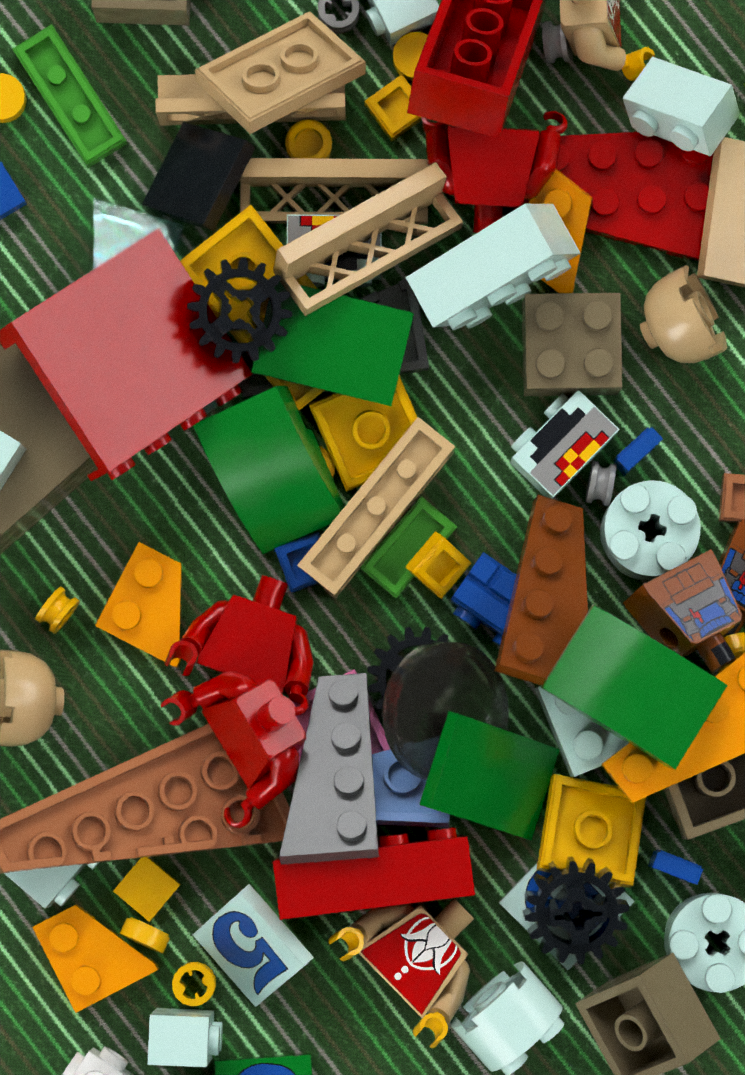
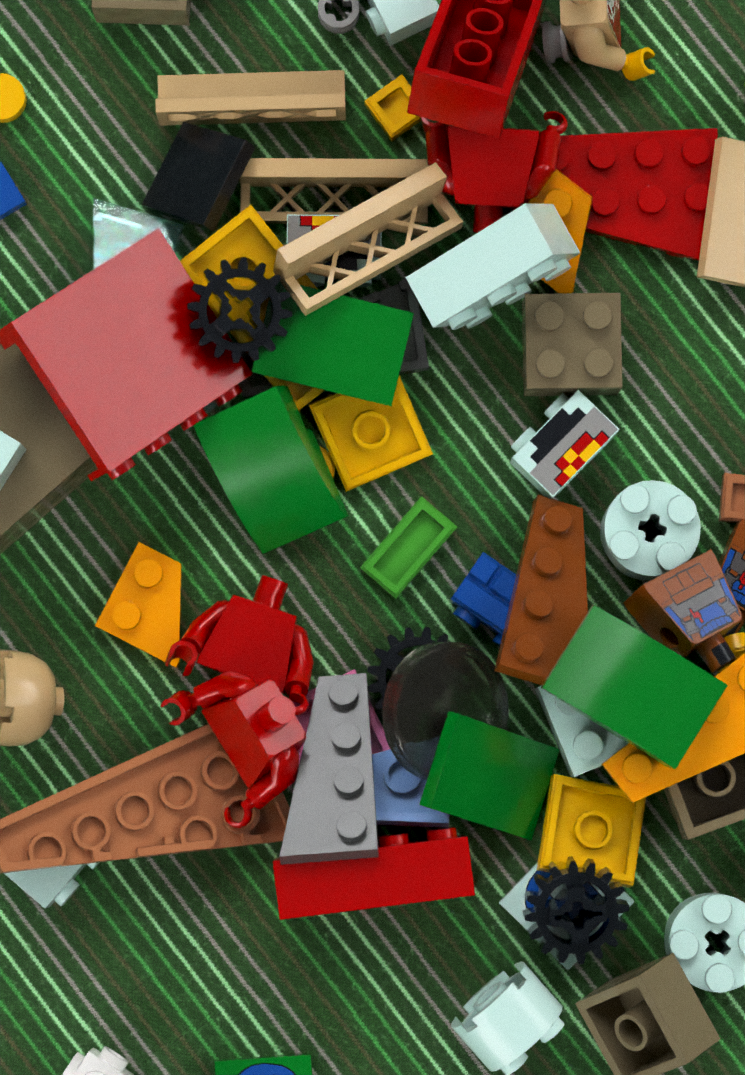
bright green tile [12,24,127,168] -> none
light orange wing [32,904,159,1013] -> none
yellow bush [35,586,80,634] -> none
yellow tile [113,857,181,922] -> none
yellow tile [119,917,170,954] -> none
light aqua brick [147,1008,223,1067] -> none
yellow bush [172,962,216,1006] -> none
light aqua tile [192,884,314,1007] -> none
tan tile [195,11,366,134] -> none
blue tile [274,532,320,594] -> none
yellow tile [285,119,332,159] -> none
tan fence [297,417,455,599] -> none
torso [328,898,474,1048] -> none
yellow tile [393,32,428,81] -> none
yellow tile [405,531,472,599] -> none
light grey bush [585,461,617,507] -> none
blue tile [613,427,663,476] -> none
light aqua brick [623,57,740,156] -> none
tan cylinder [640,265,727,363] -> none
blue tile [648,849,703,885] -> none

